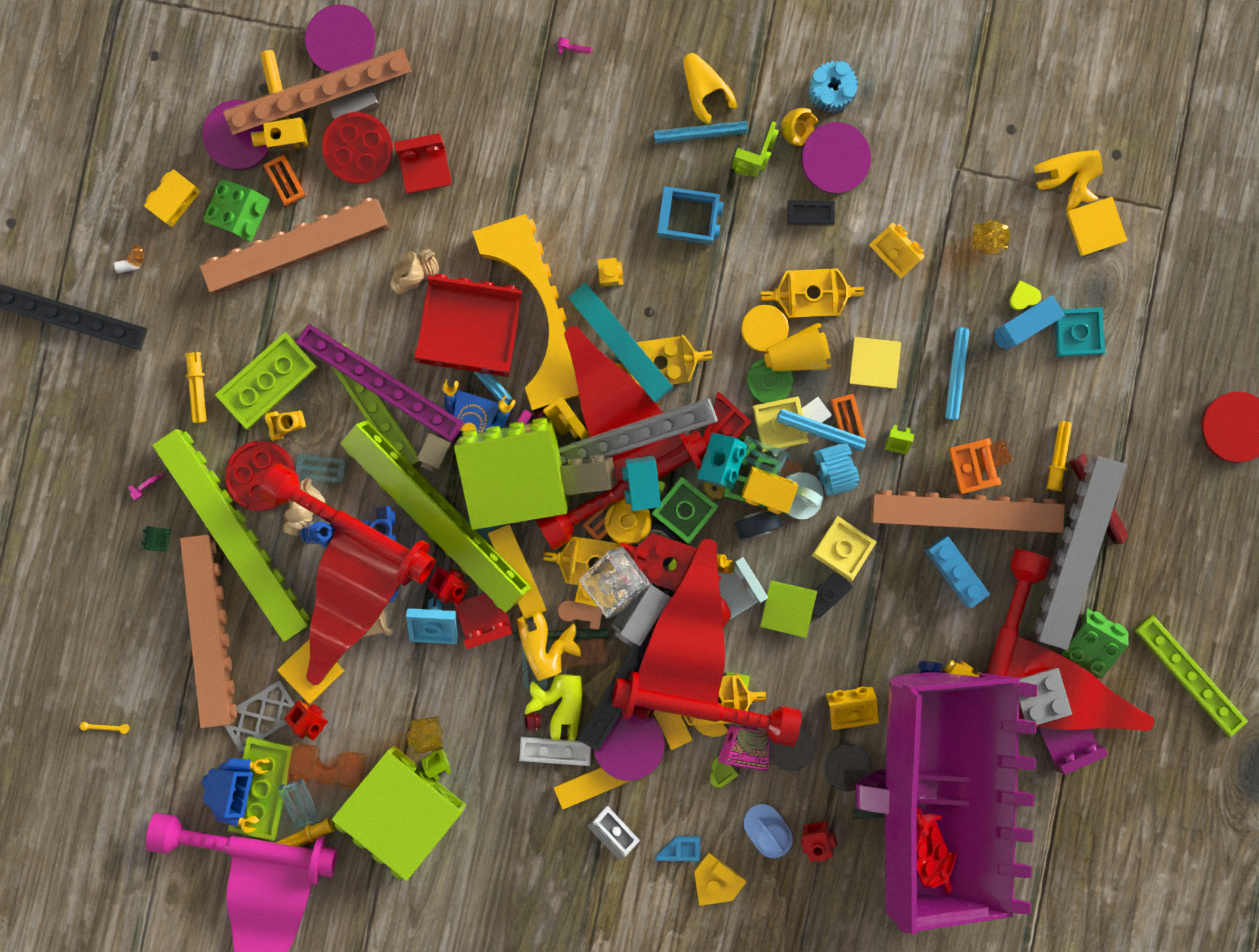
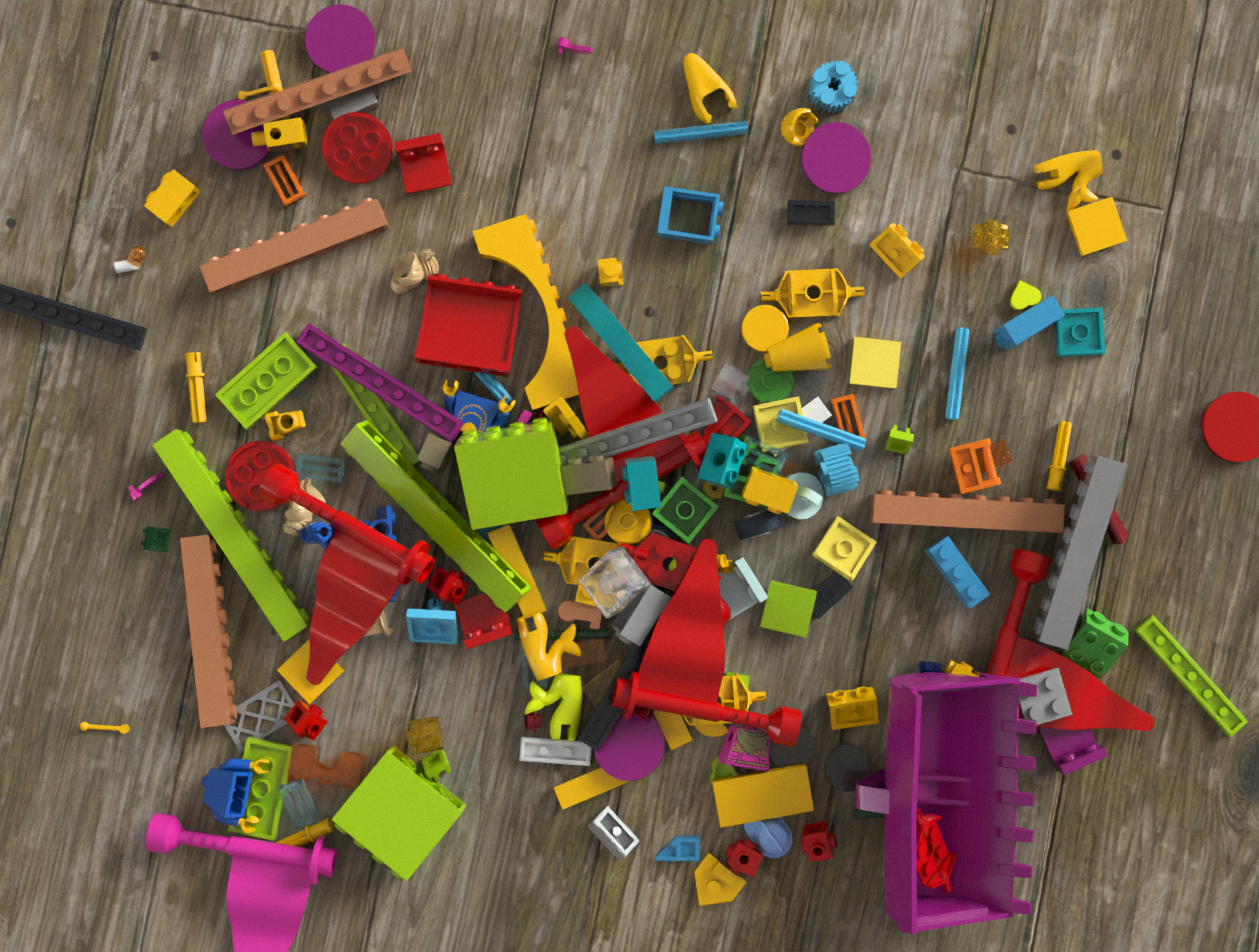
bright green bracket [203,180,270,242] -> none
lime bracket [731,121,779,177] -> none
none -> yellow hinge [238,82,280,100]
none -> clear brick [709,362,751,405]
none -> yellow tile [712,763,814,828]
none -> red brick [725,838,764,877]

